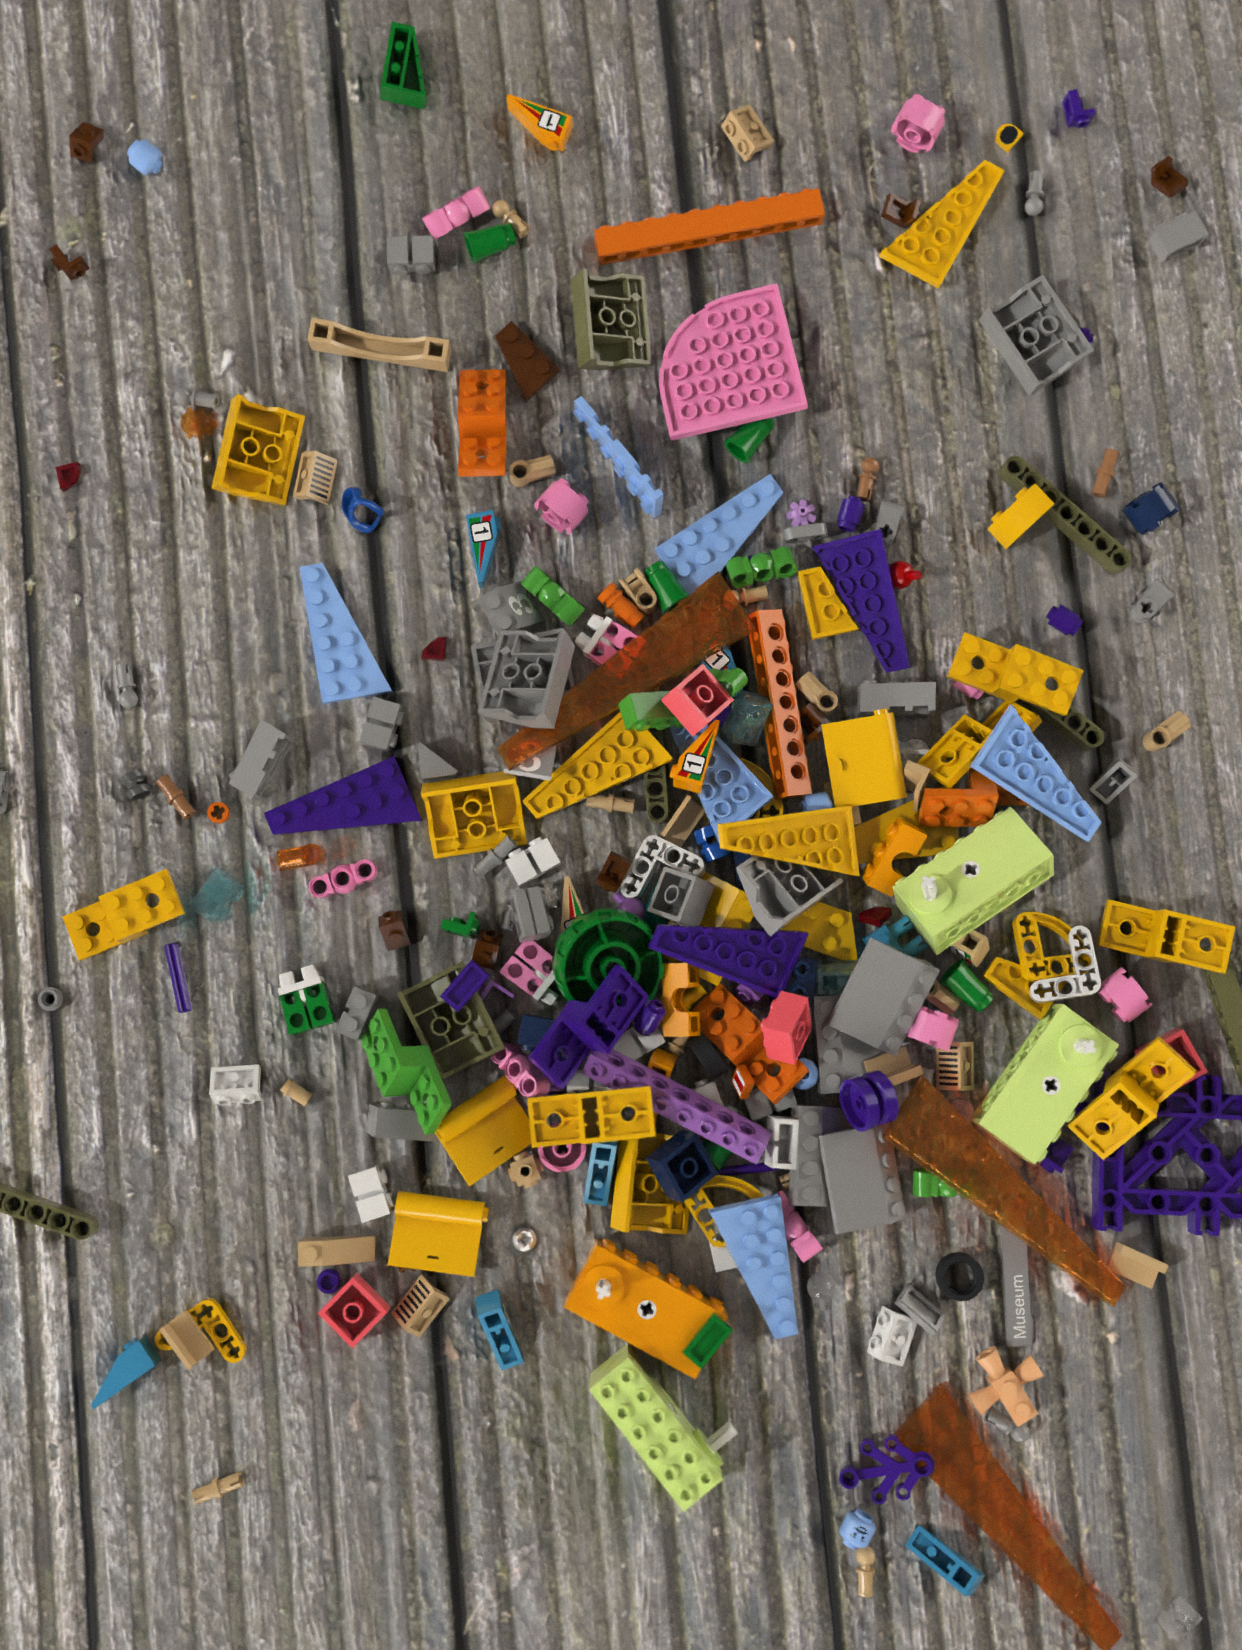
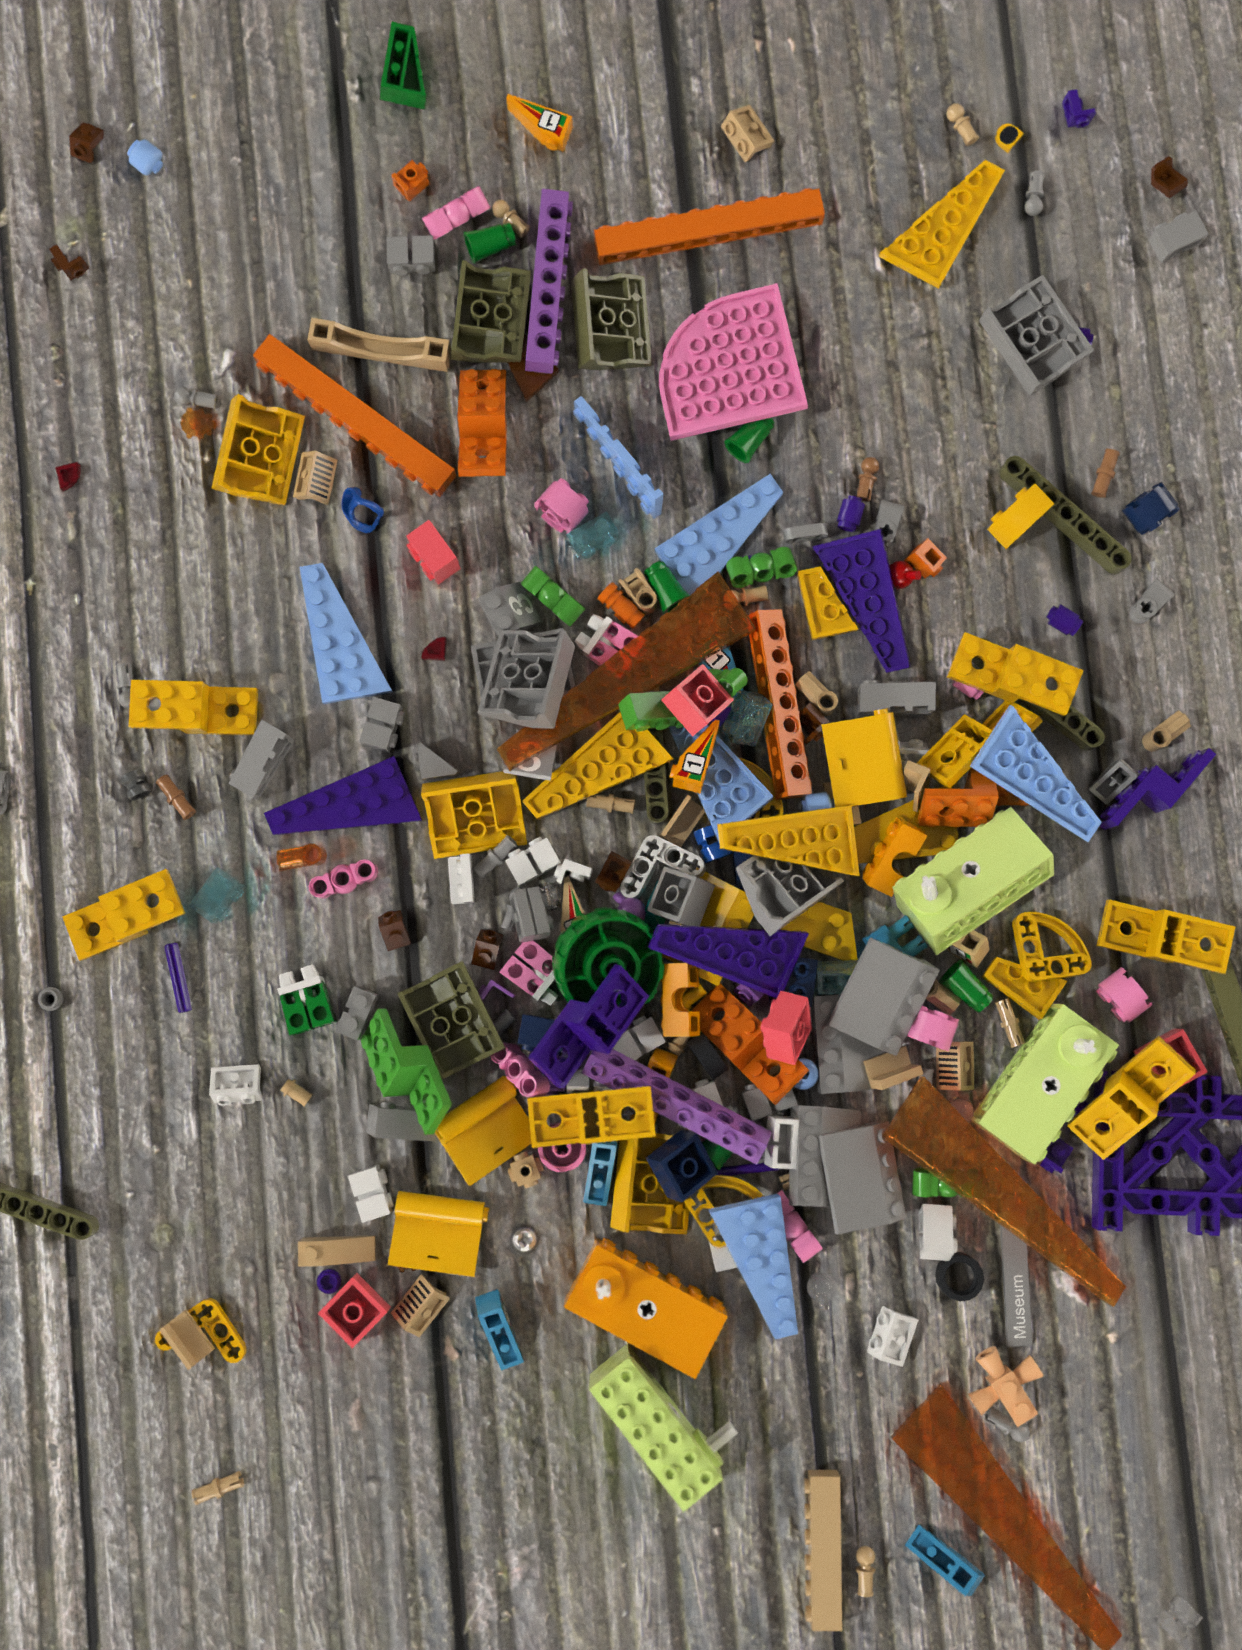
dark azure slope [91,1336,162,1409] -> none
orange bush [207,802,230,824] -> none
dark purple tile [440,960,491,1012] -> none
green bracket [441,911,481,939] -> none
slope [466,510,502,588] -> none
tan piece [509,455,556,488] -> none
dark purple brick [633,999,666,1036] -> none
green tile [682,1312,733,1369] -> none
orange tile [732,1064,755,1100] -> none
lavender plant [786,500,816,527] -> none
dark purple wheel [839,1070,898,1132] -> none
dark purple plant [839,1434,934,1505] -> none
light blue head [839,1509,876,1550] -> none
dark red tile [859,907,892,927] -> none
reddish brown bracket [881,193,921,228] -> none
bright pink brick [891,94,945,153] -> none
light grey tile [895,1283,946,1336] -> none
white beam [1029,926,1101,1003] -> none
tan panel [1106,1242,1169,1289] -> none
none -> yellow bracket [128,680,258,735]
none -> orange brick [253,334,457,497]
none -> orange brick [391,160,429,202]
none -> coral brick [406,520,461,585]
none -> white bracket [448,854,475,905]
none -> olive piece [451,260,531,363]
none -> medium lavender brick [525,189,573,374]
none -> white bracket [554,859,593,886]
none -> clear light blue brick [566,511,618,561]
none -> tan brick [804,1470,842,1631]
none -> orange brick [904,538,947,578]
none -> white piece [919,1204,957,1261]
none -> tan pin [946,103,979,146]
none -> tan pin [994,998,1026,1048]
none -> dark purple bracket [1099,748,1216,830]

